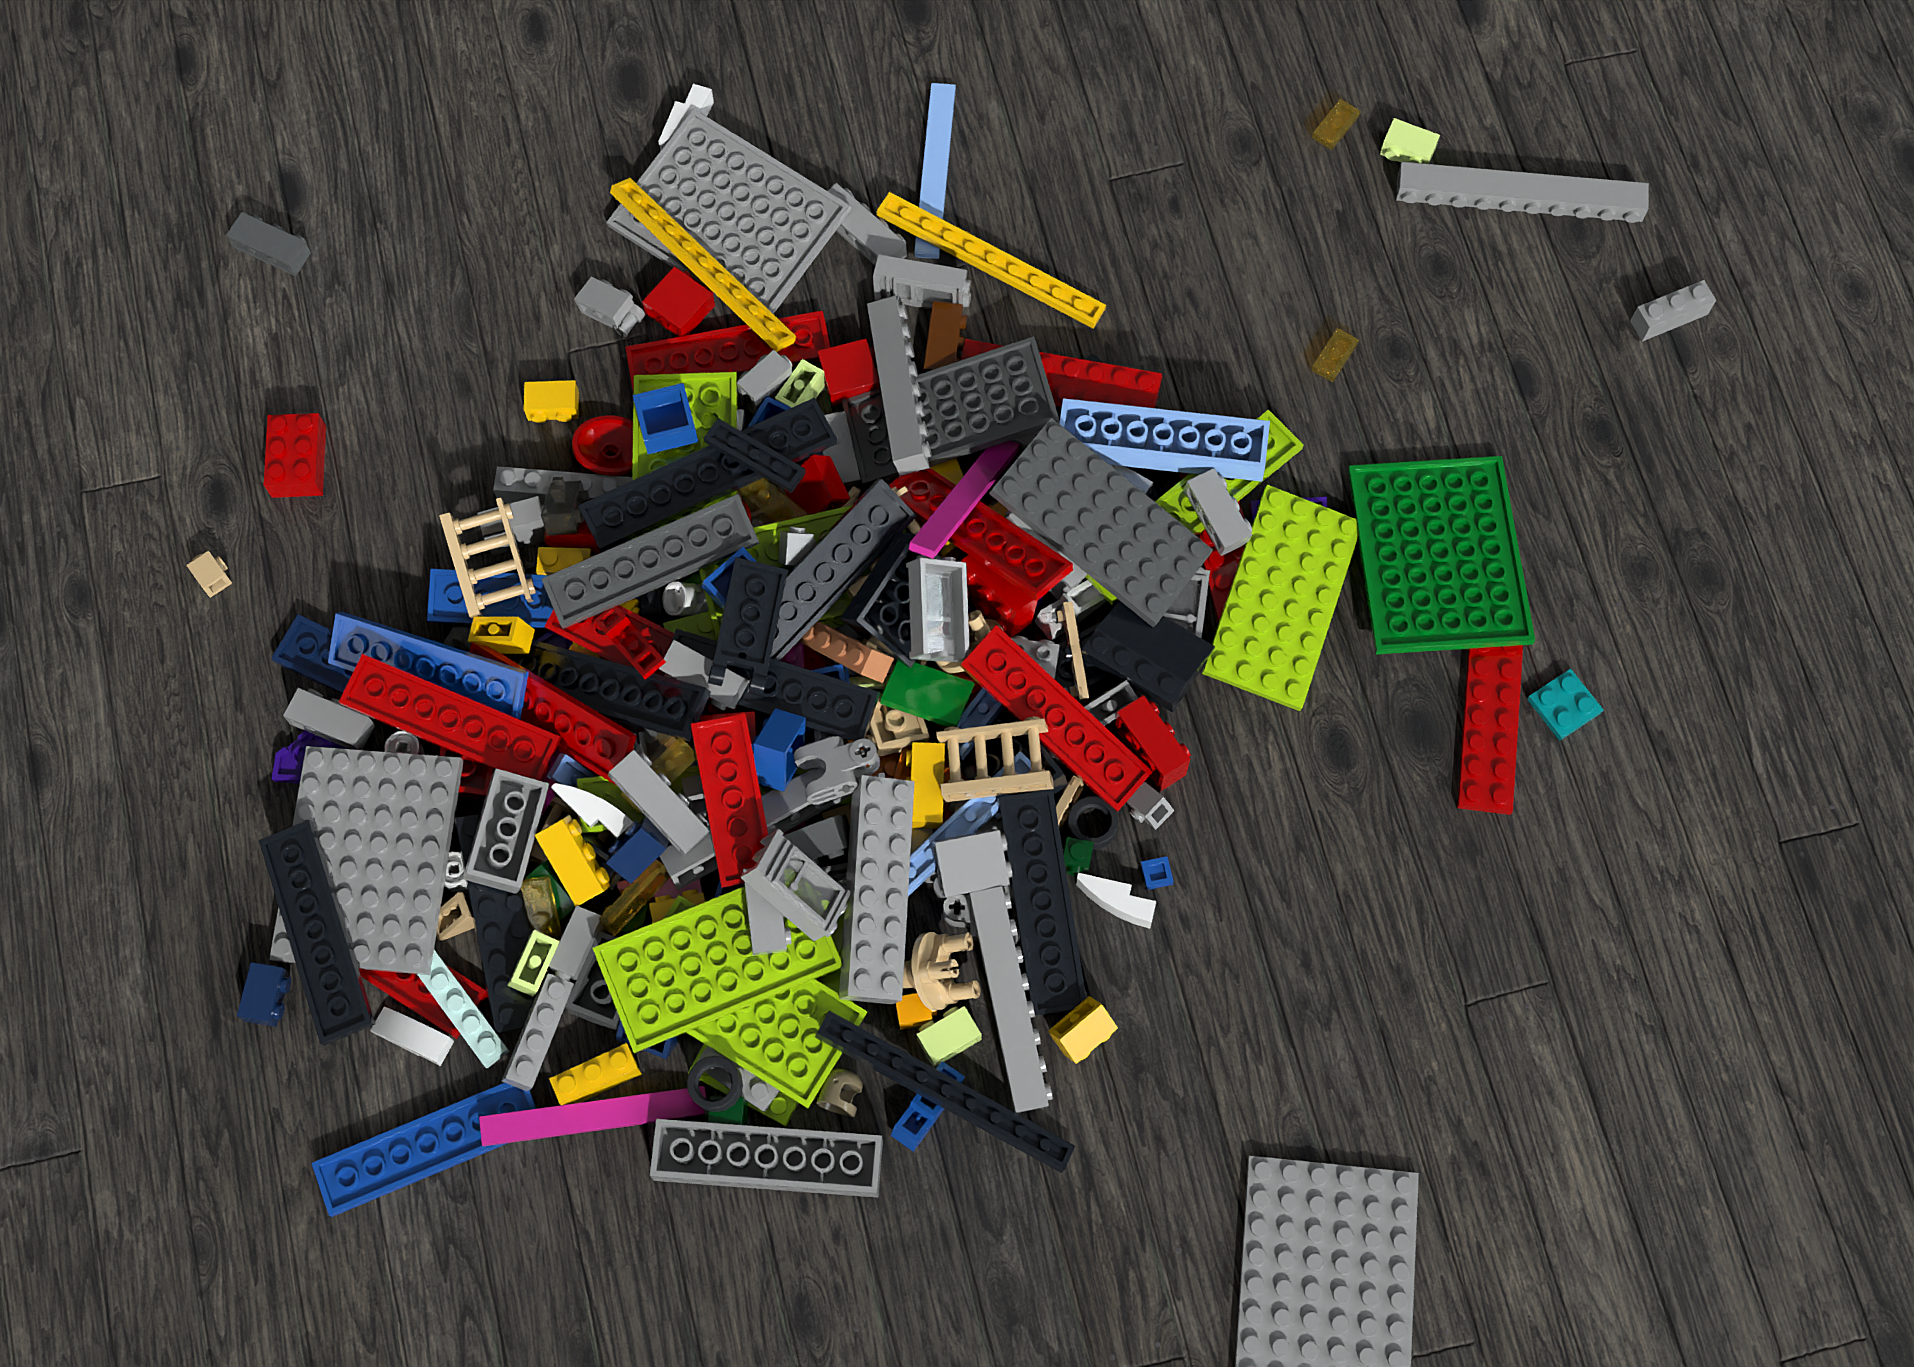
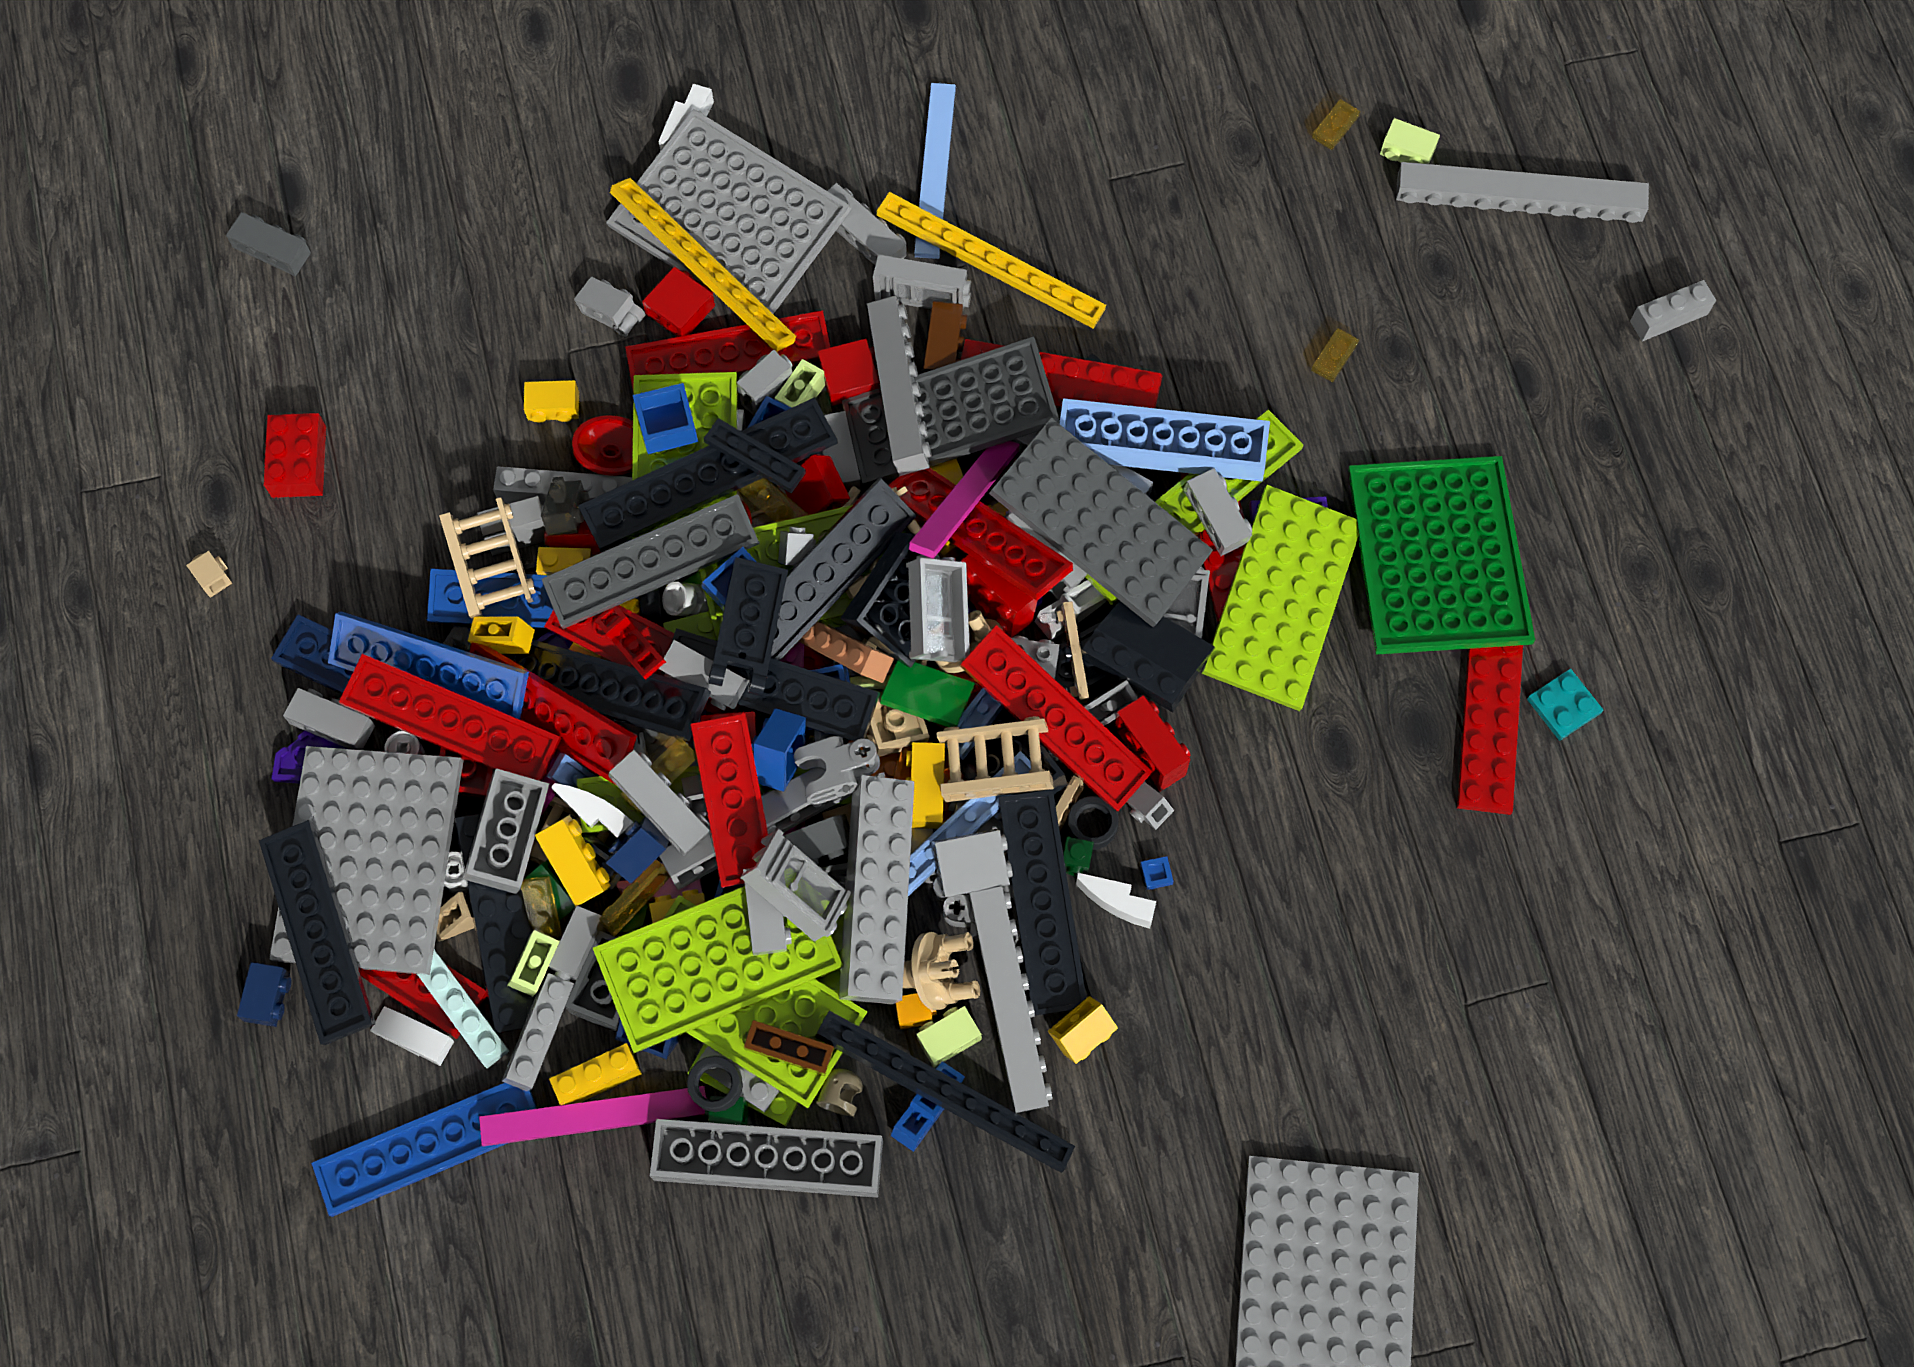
none -> reddish brown brick [744,1020,834,1076]

